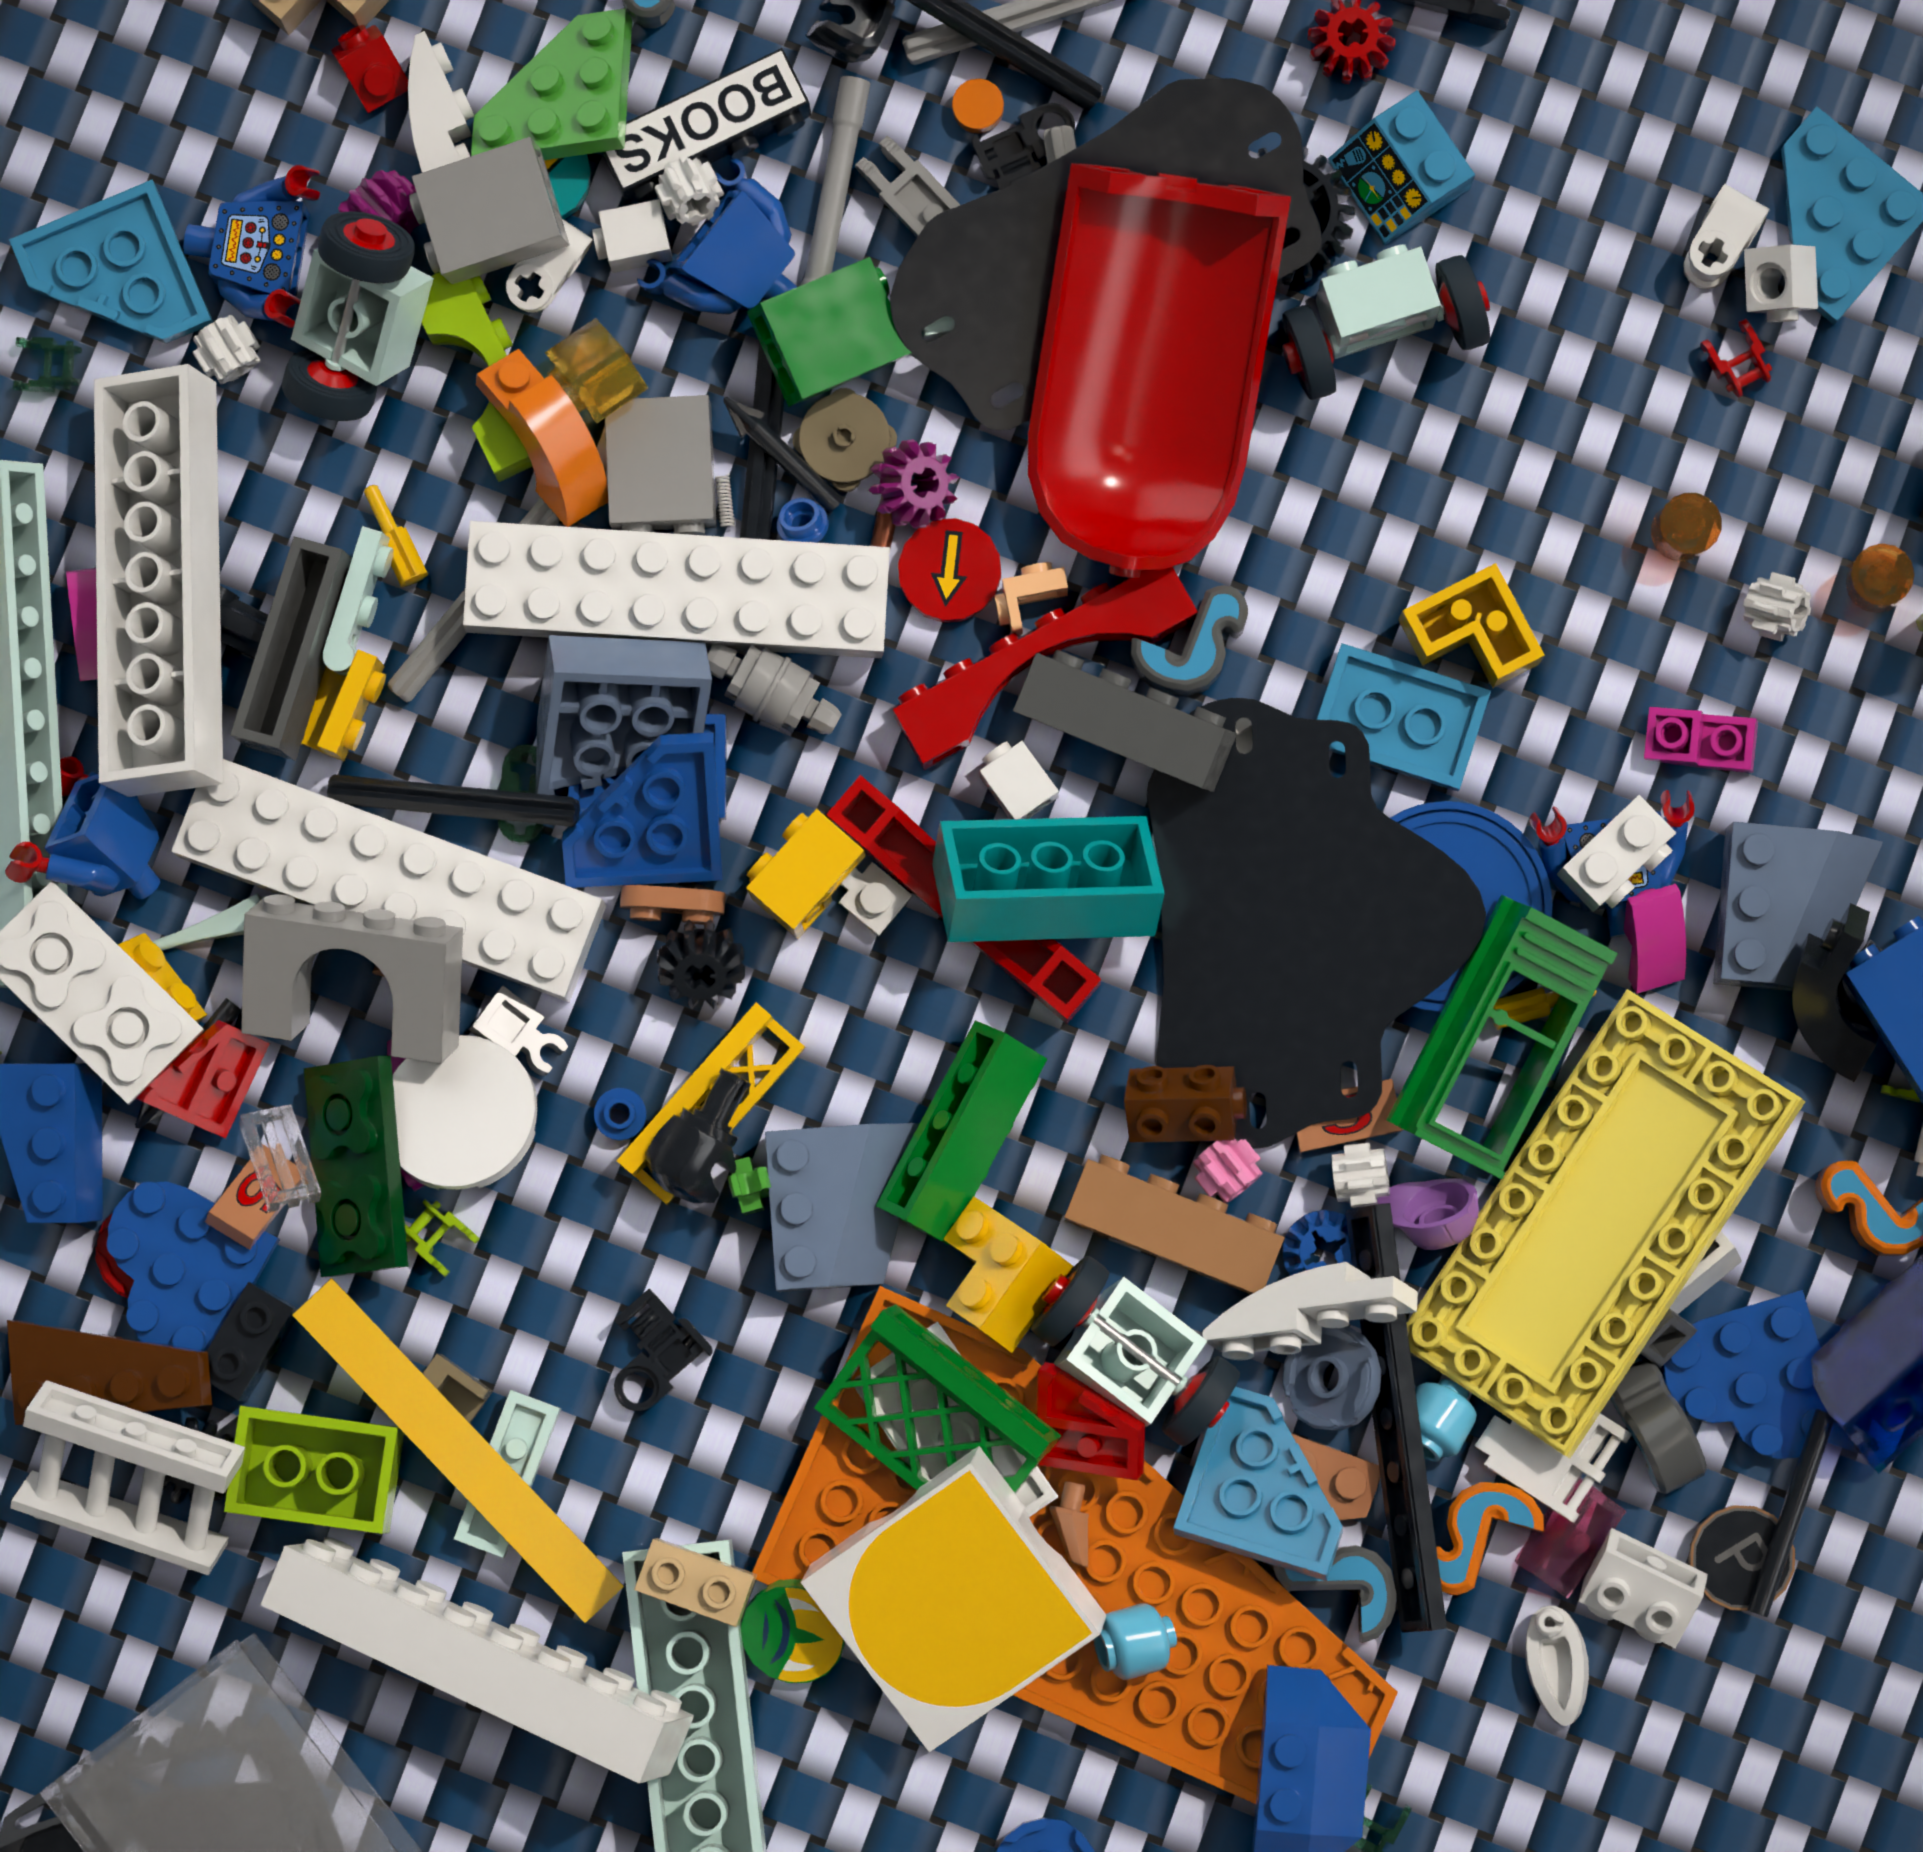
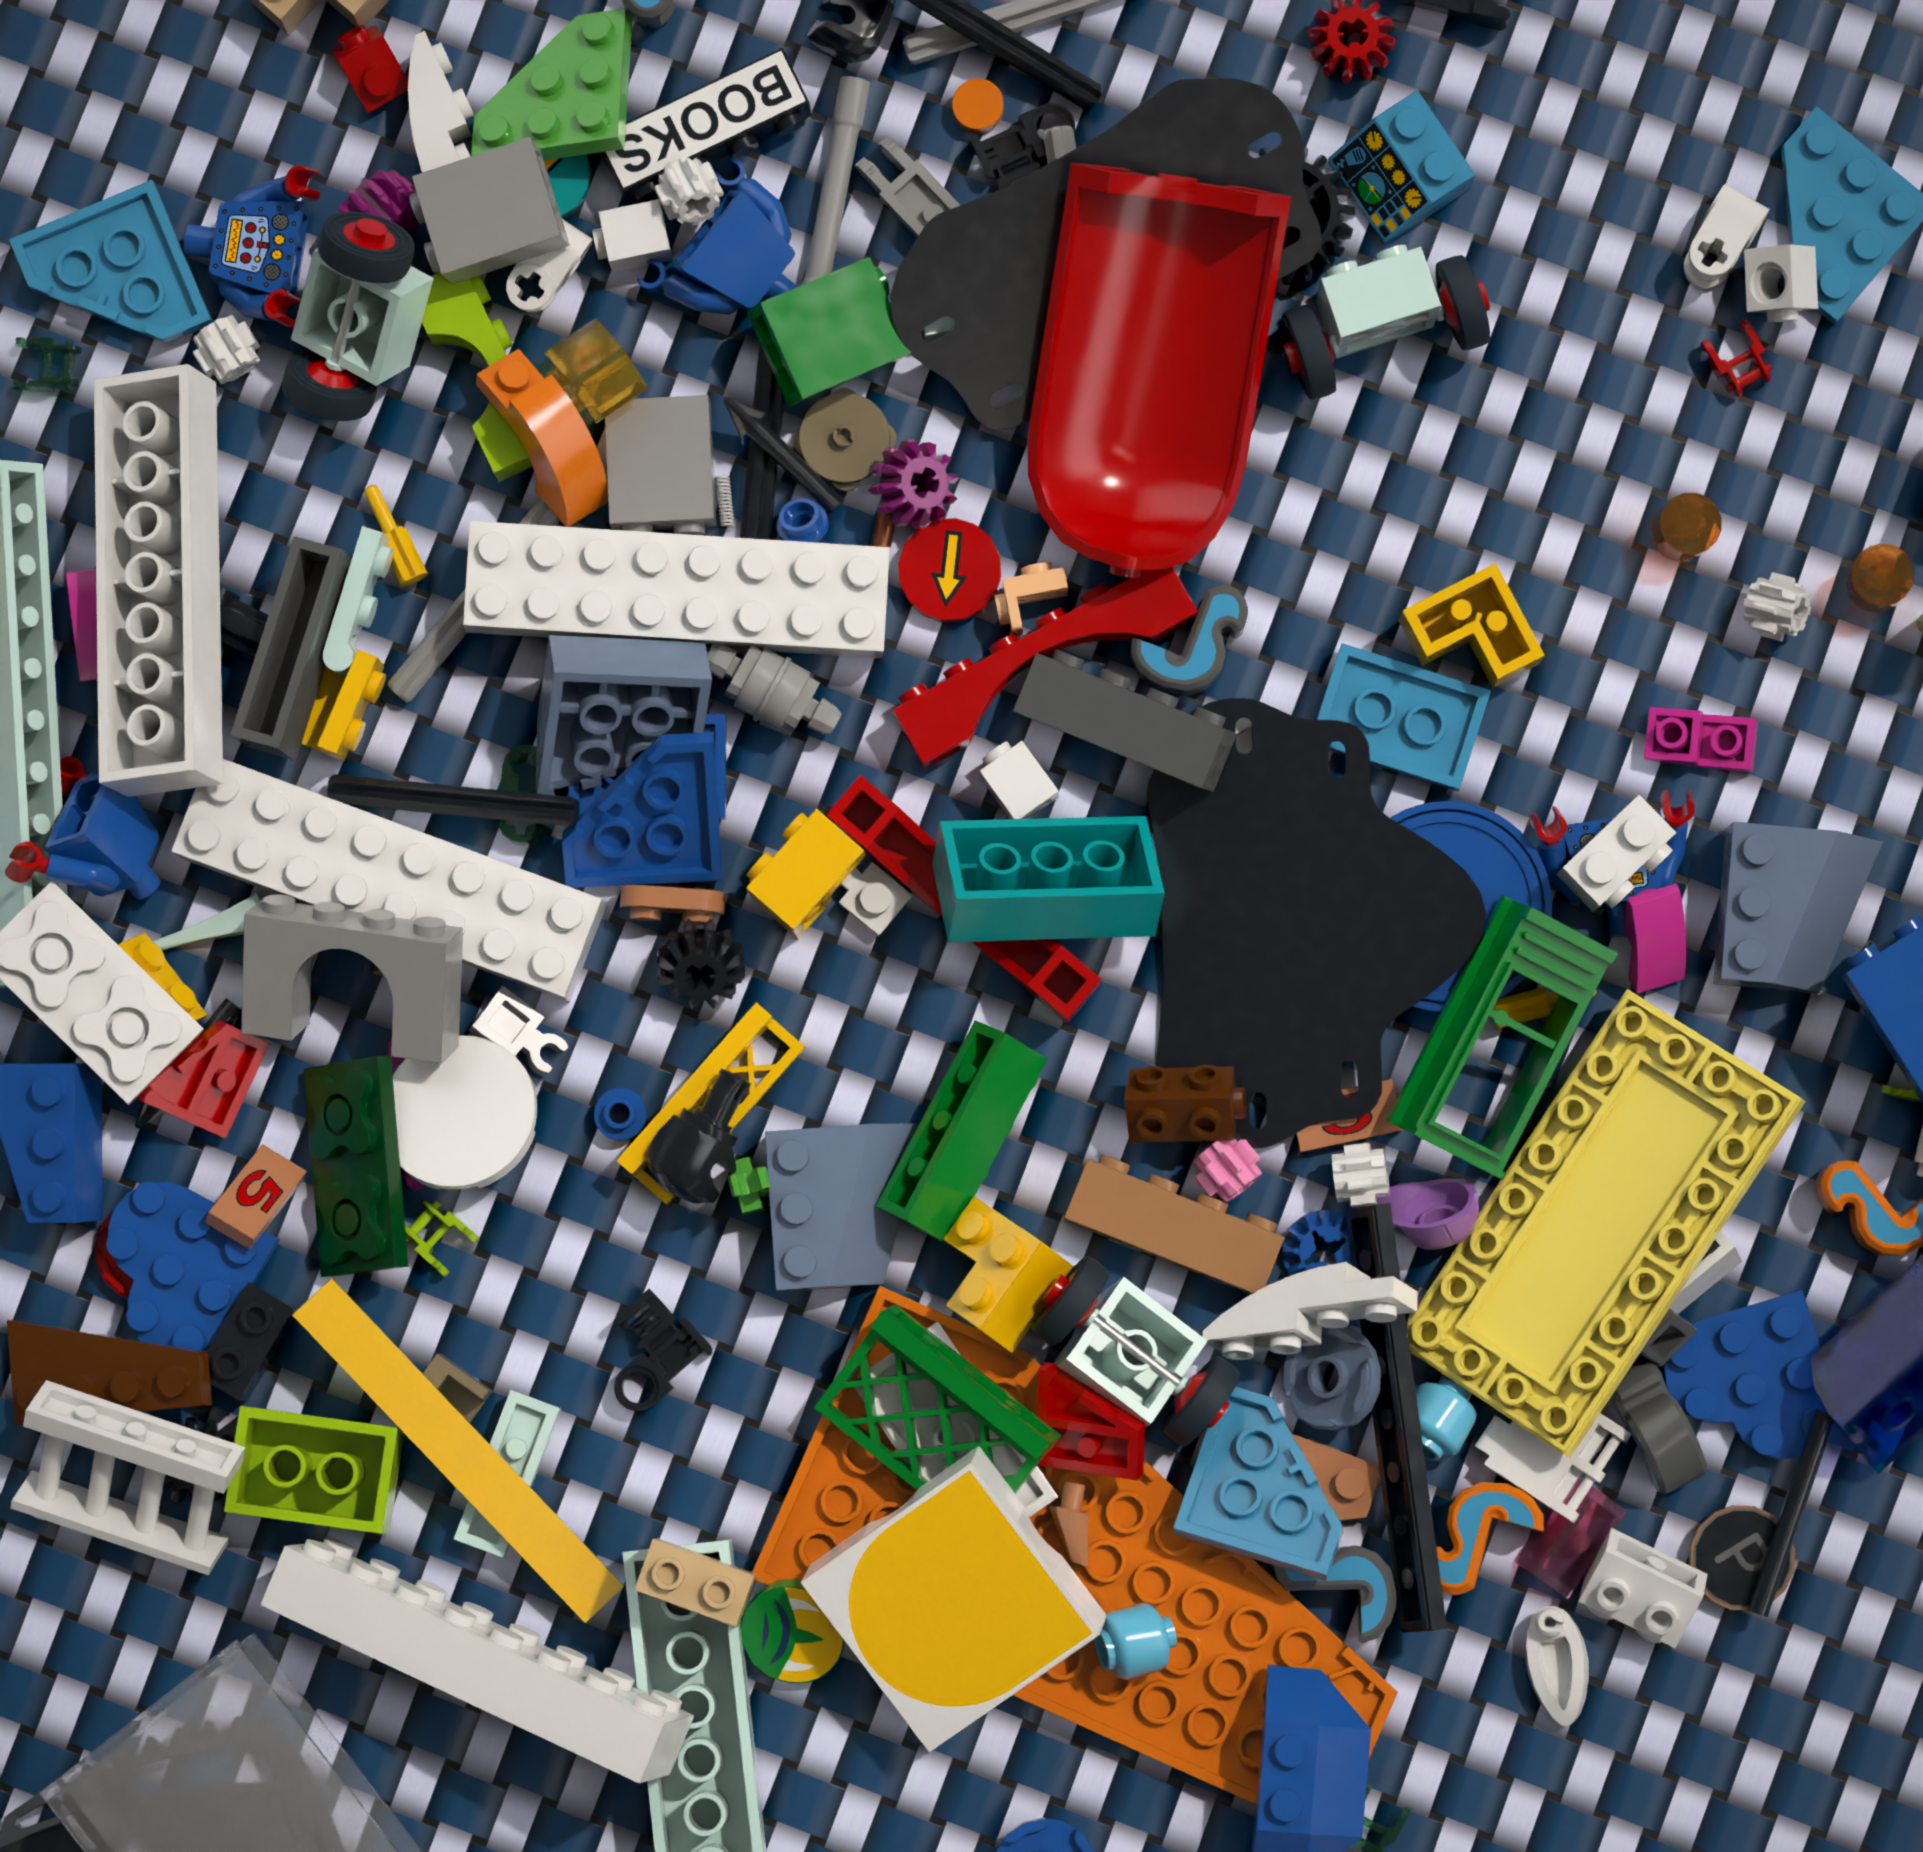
clear tile [239,1104,321,1213] -> none
black arch [1792,903,1879,1082] -> none

